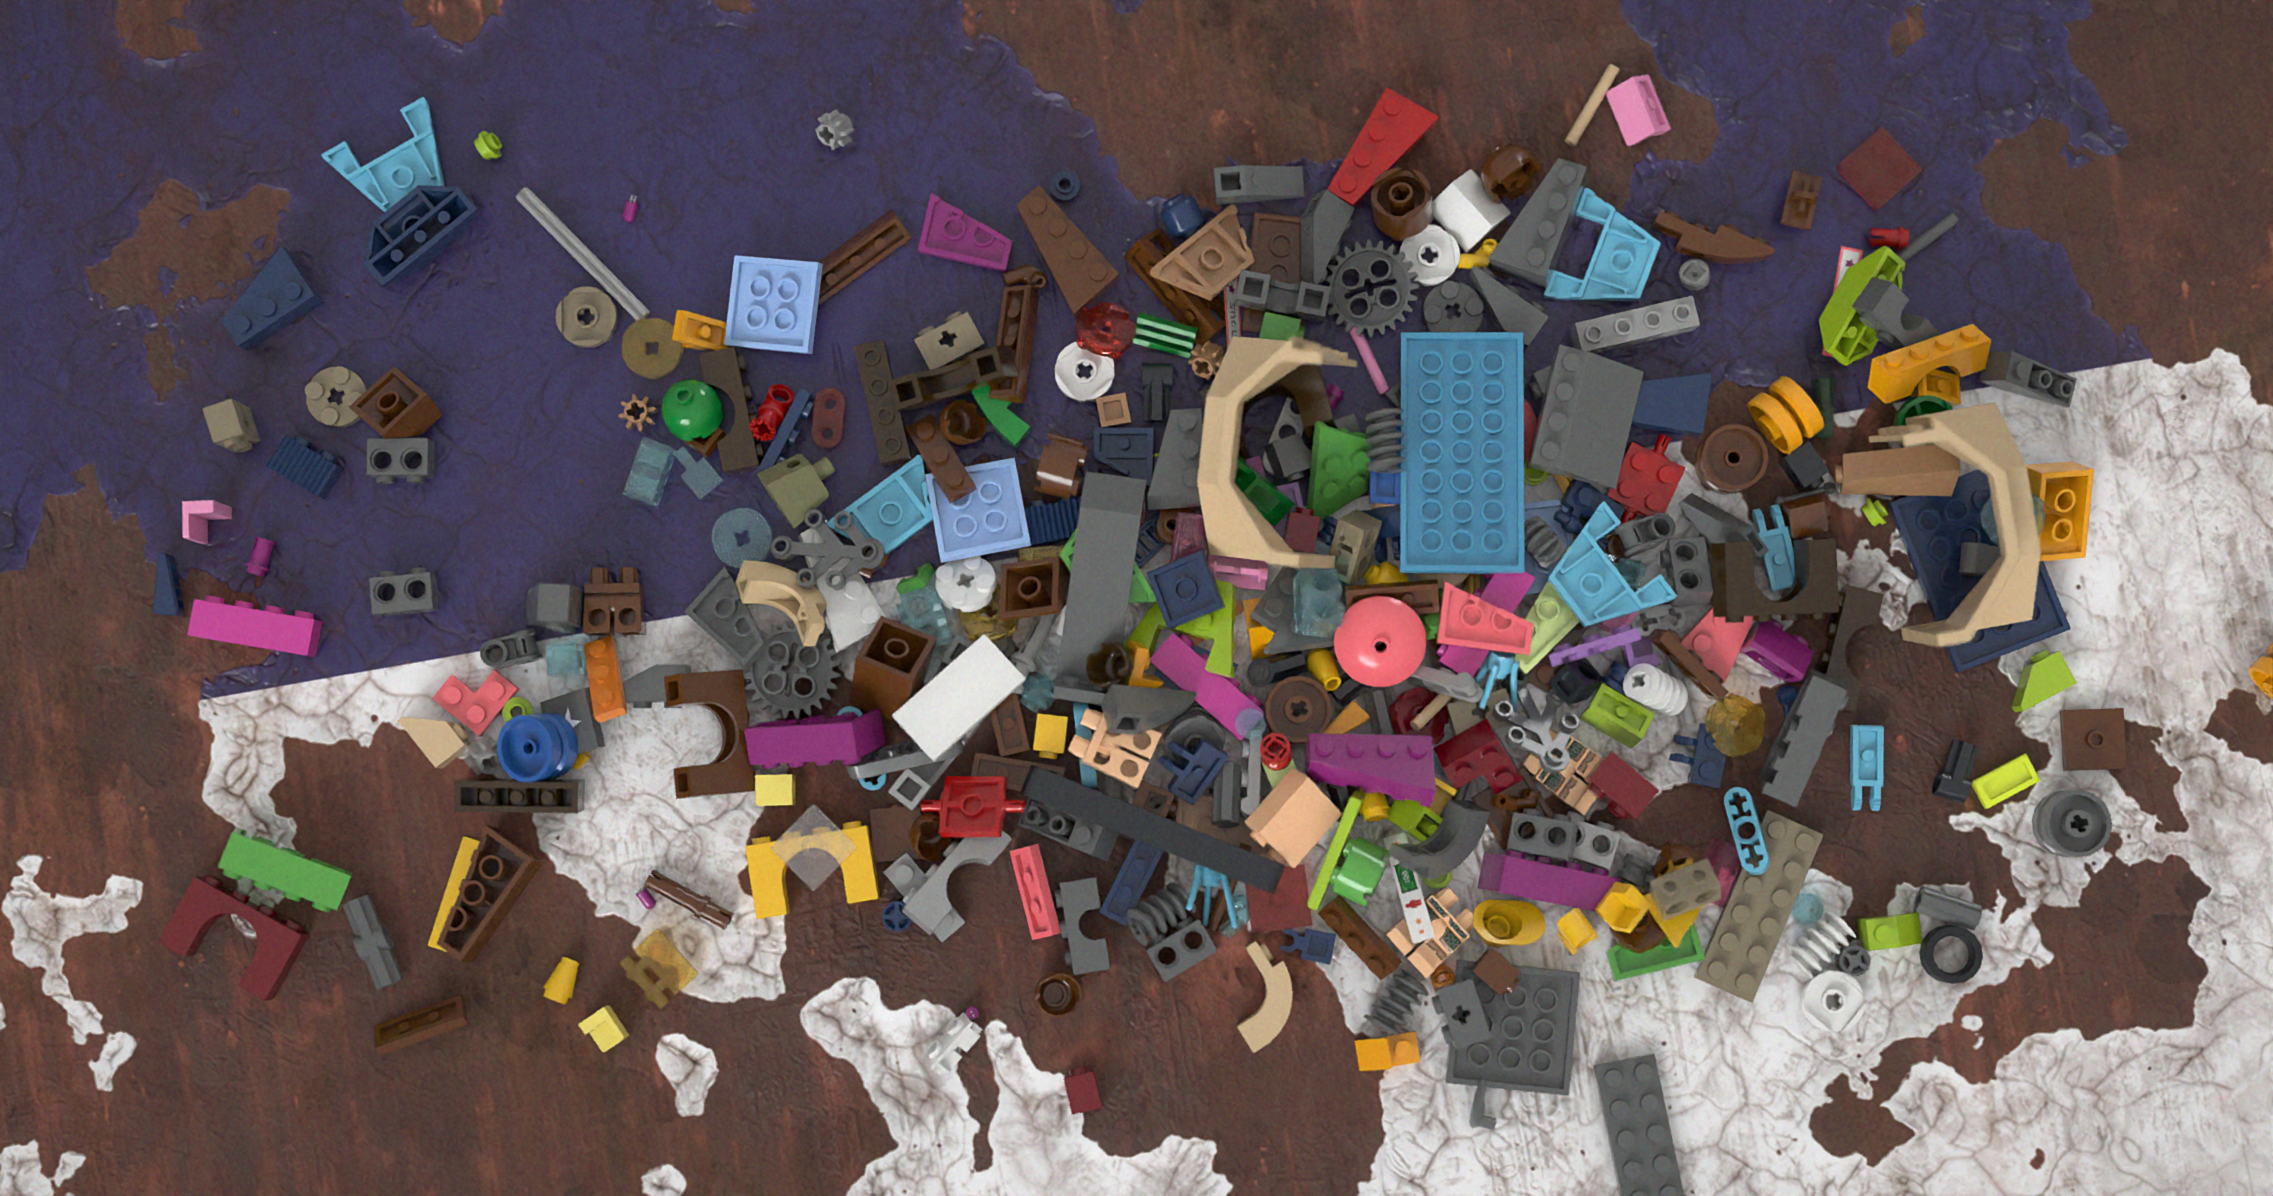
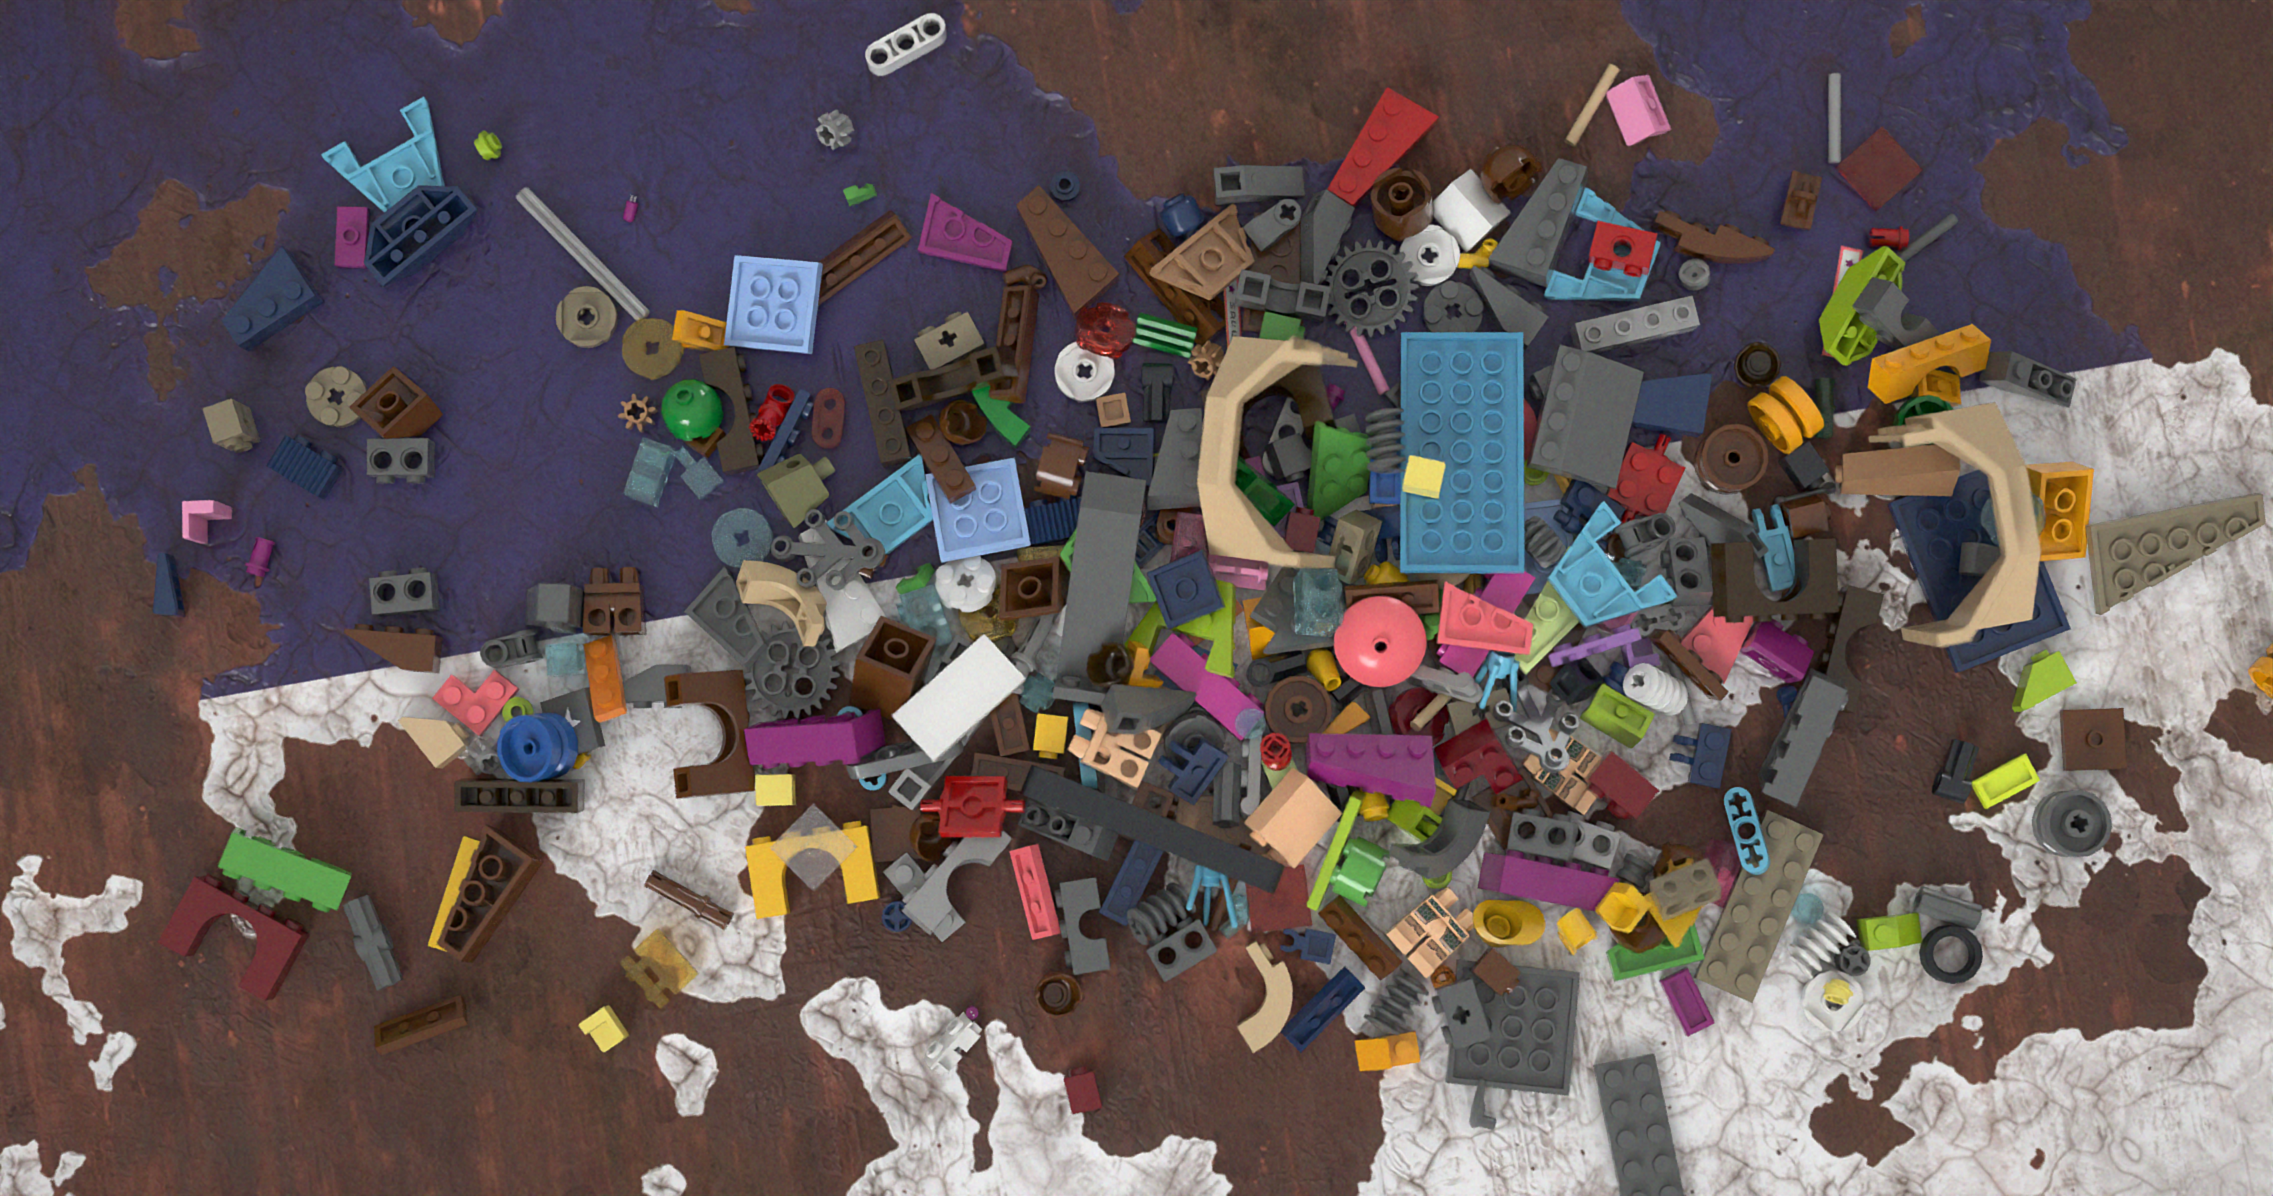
dark pink brick [187,595,322,657] -> none
yellow cone [543,957,580,1005] -> none
magenta piece [635,885,656,909] -> none
white sticker [1383,832,1435,944] -> none
clear yellow plate [1705,695,1765,757] -> none
medium azure hinge [1850,725,1884,811] -> none
lime plate [1861,498,1888,527] -> none
none -> magenta plate [335,206,370,268]
none -> reddish brown slope [344,624,443,674]
none -> bright green tile [843,184,877,206]
none -> white beam [865,13,947,76]
none -> dark grey piece [1243,199,1301,252]
none -> dark blue plate [1280,966,1366,1053]
none -> light yellow panel [1402,455,1445,499]
none -> red brick [1589,221,1658,277]
none -> magenta tile [1659,967,1715,1037]
none -> dark brown hair [1734,342,1781,388]
none -> light yellow plate [1823,979,1853,1004]
none -> light grey bar [1828,73,1841,164]
none -> dark tan wing [2085,493,2266,615]

